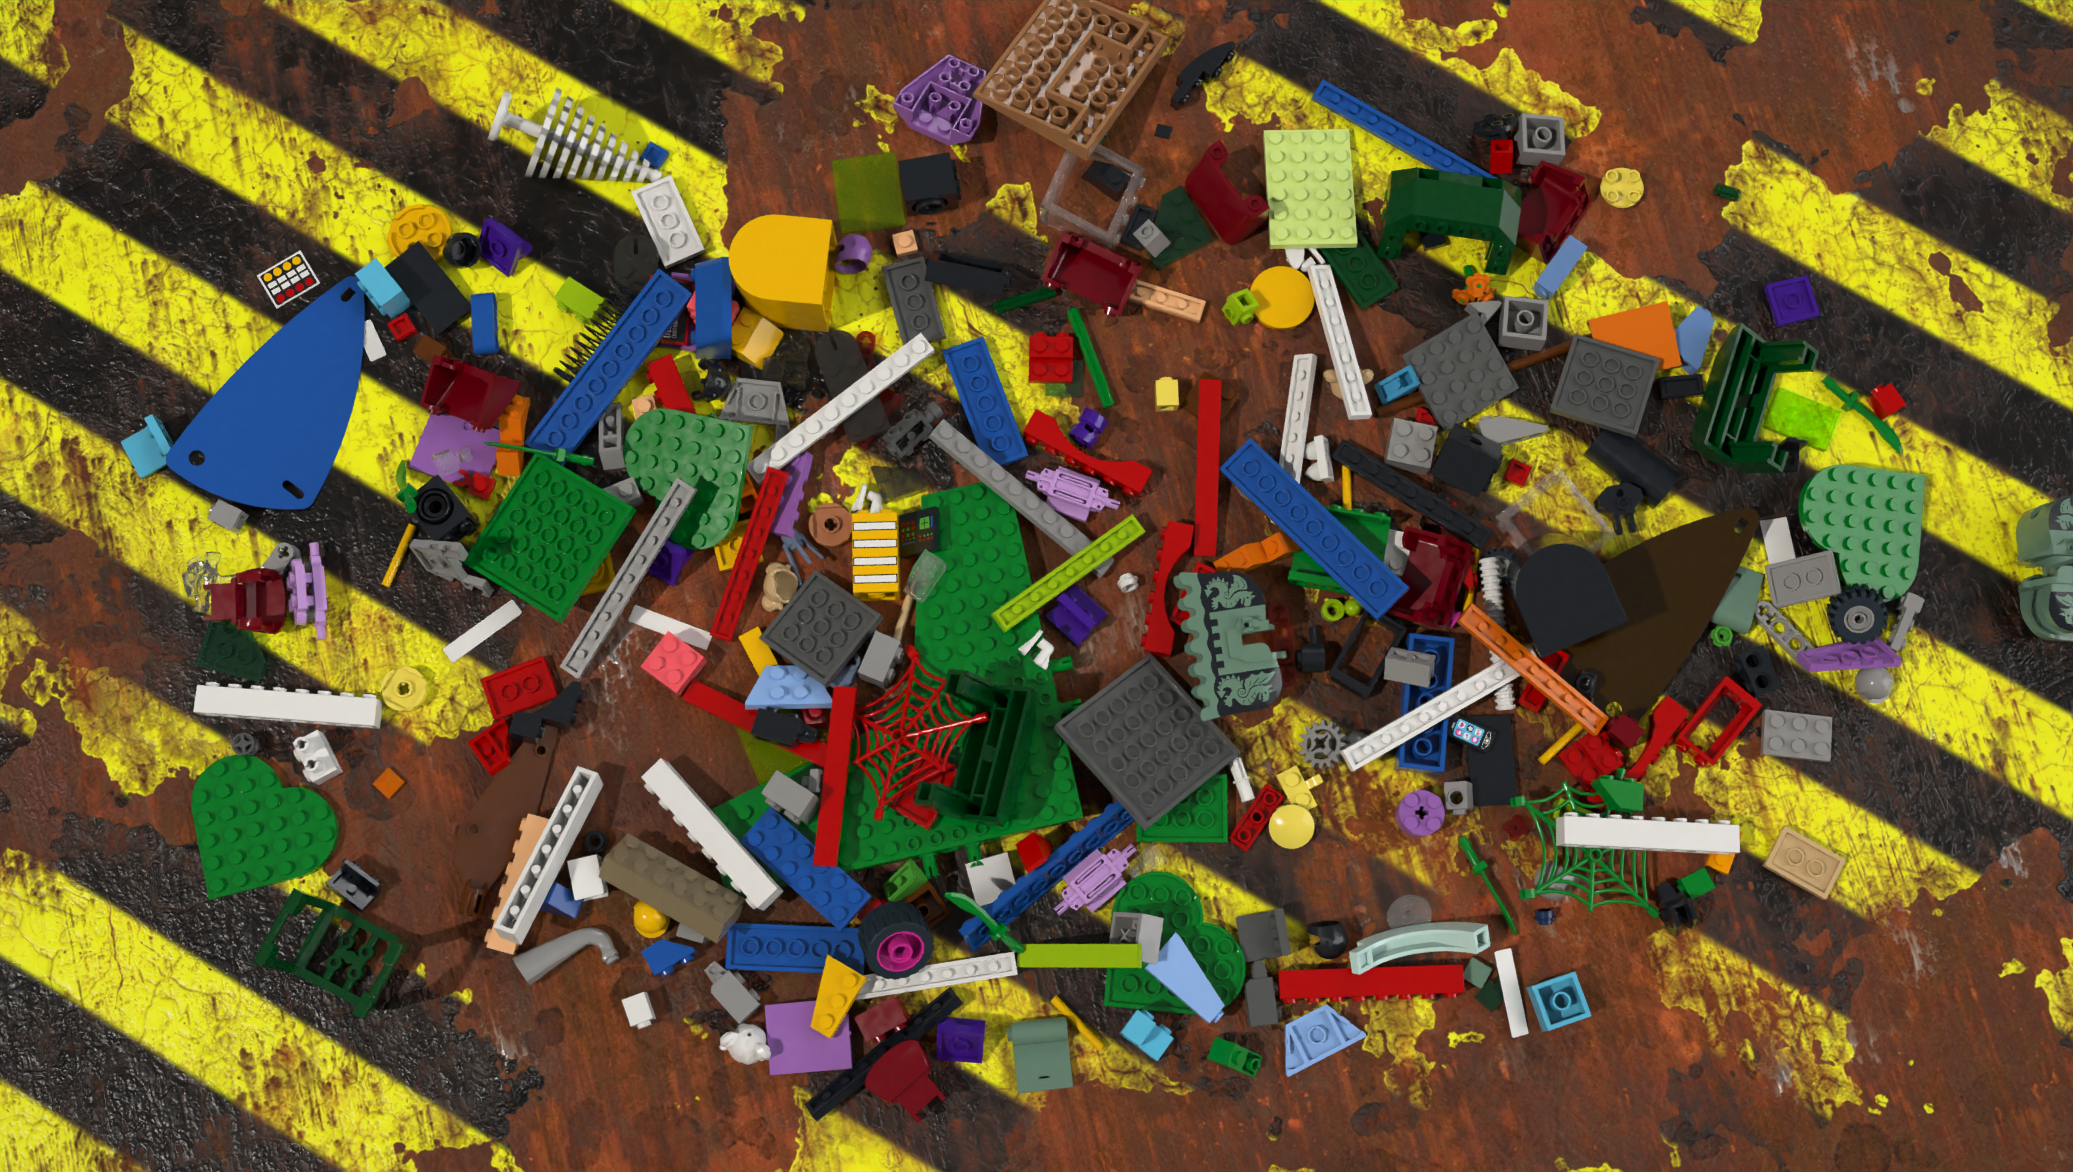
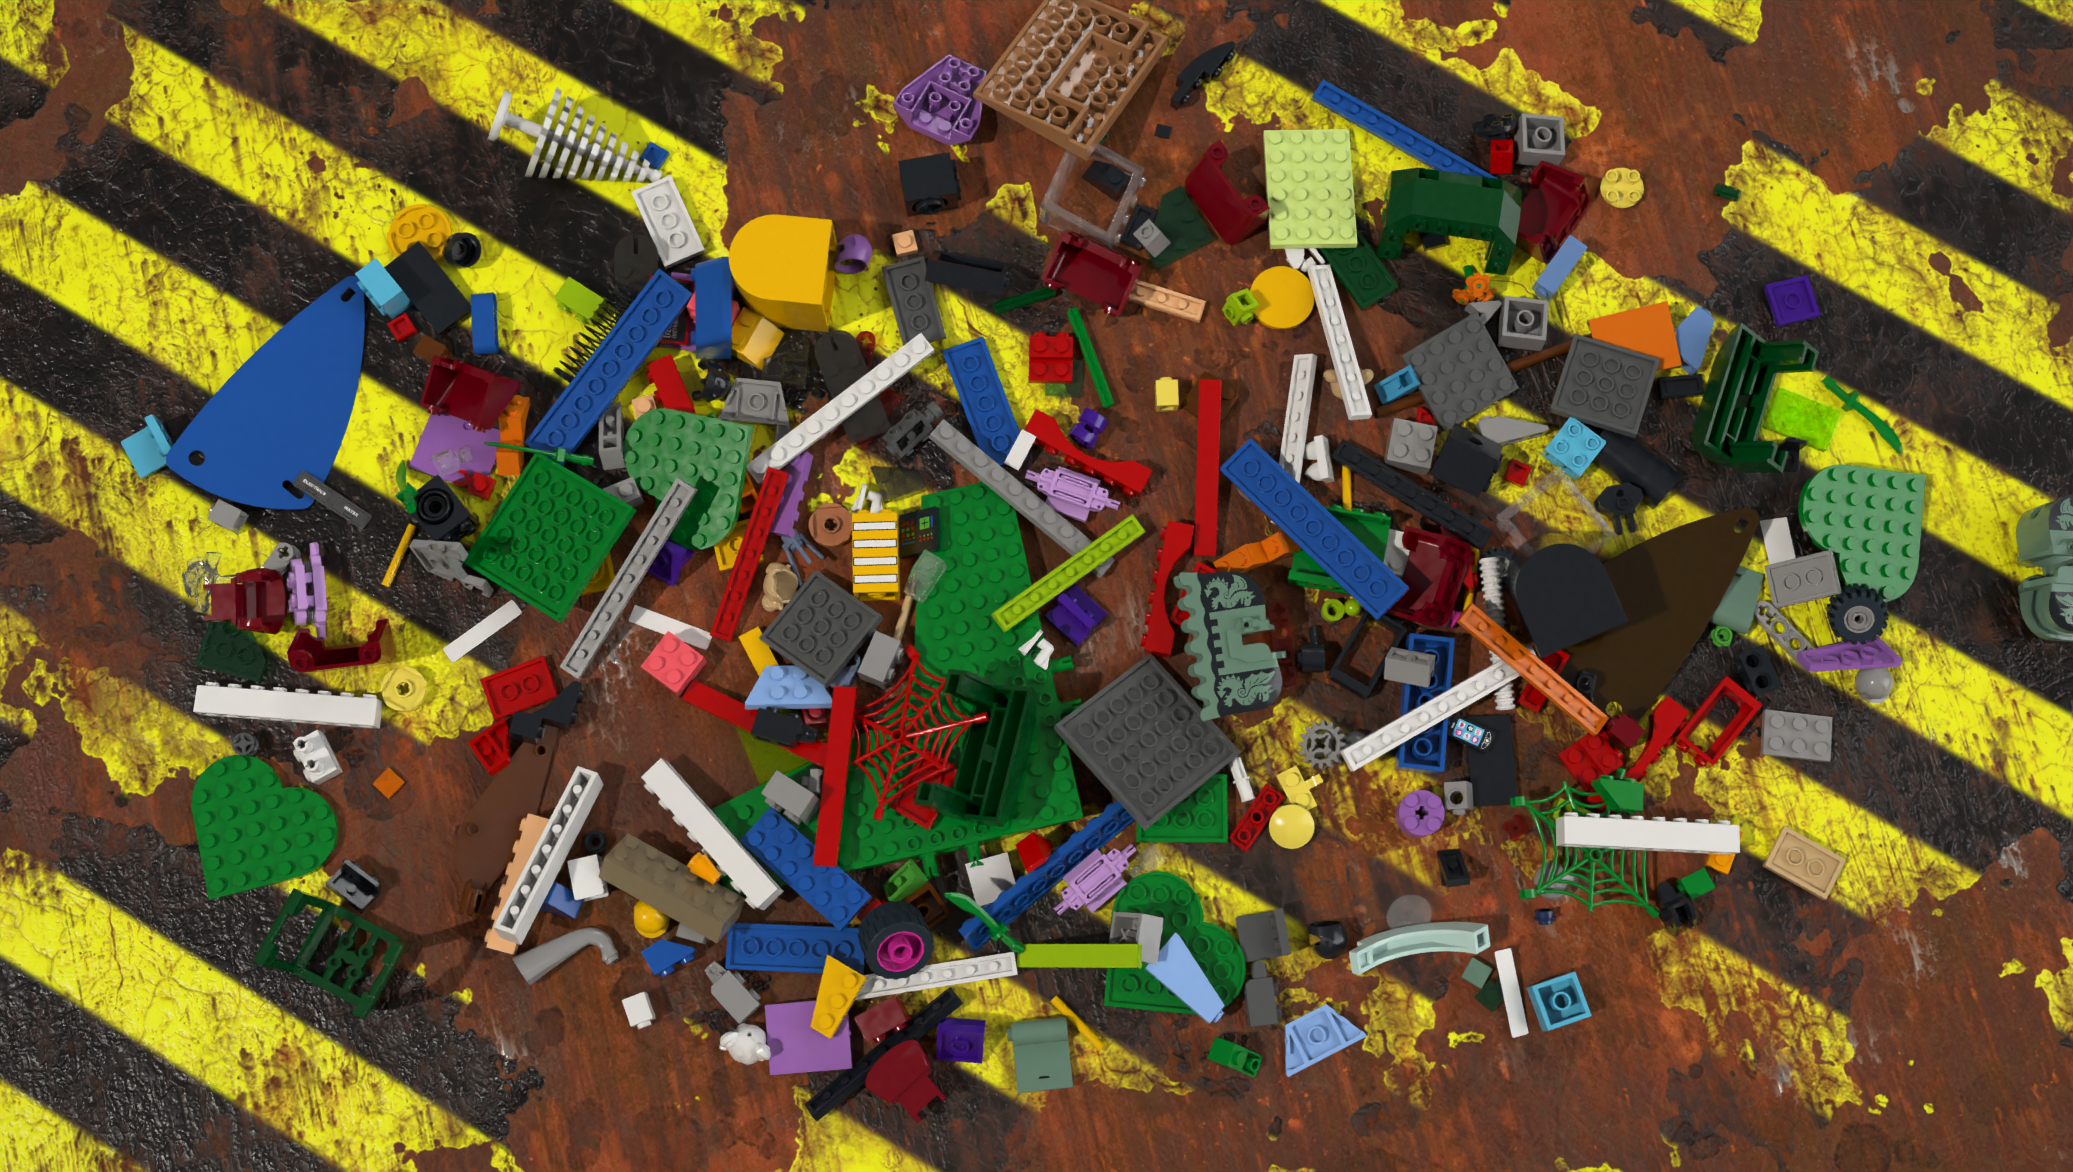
sticker [257,250,320,309] -> none
white sticker [363,320,386,362] -> none
dark purple bracket [479,217,533,277] -> none
clear neon green piece [831,152,905,234] -> none
white plate [1117,573,1138,593] -> none
medium azure brick [1119,1009,1174,1061] -> none
red brick [1276,964,1465,1004] -> none
green sword [1457,835,1517,936] -> none
yellow piece [1538,723,1584,765] -> none
red brick [1866,383,1906,420] -> none
light grey plate [1886,592,1925,653] -> none
none -> dark red windscreen [287,619,395,672]
none -> flat silver sticker [293,471,372,530]
none -> light orange cone [687,852,722,885]
none -> white sticker [1004,429,1036,470]
none -> black slope [1437,849,1470,887]
none -> medium azure bracket [1540,417,1606,481]

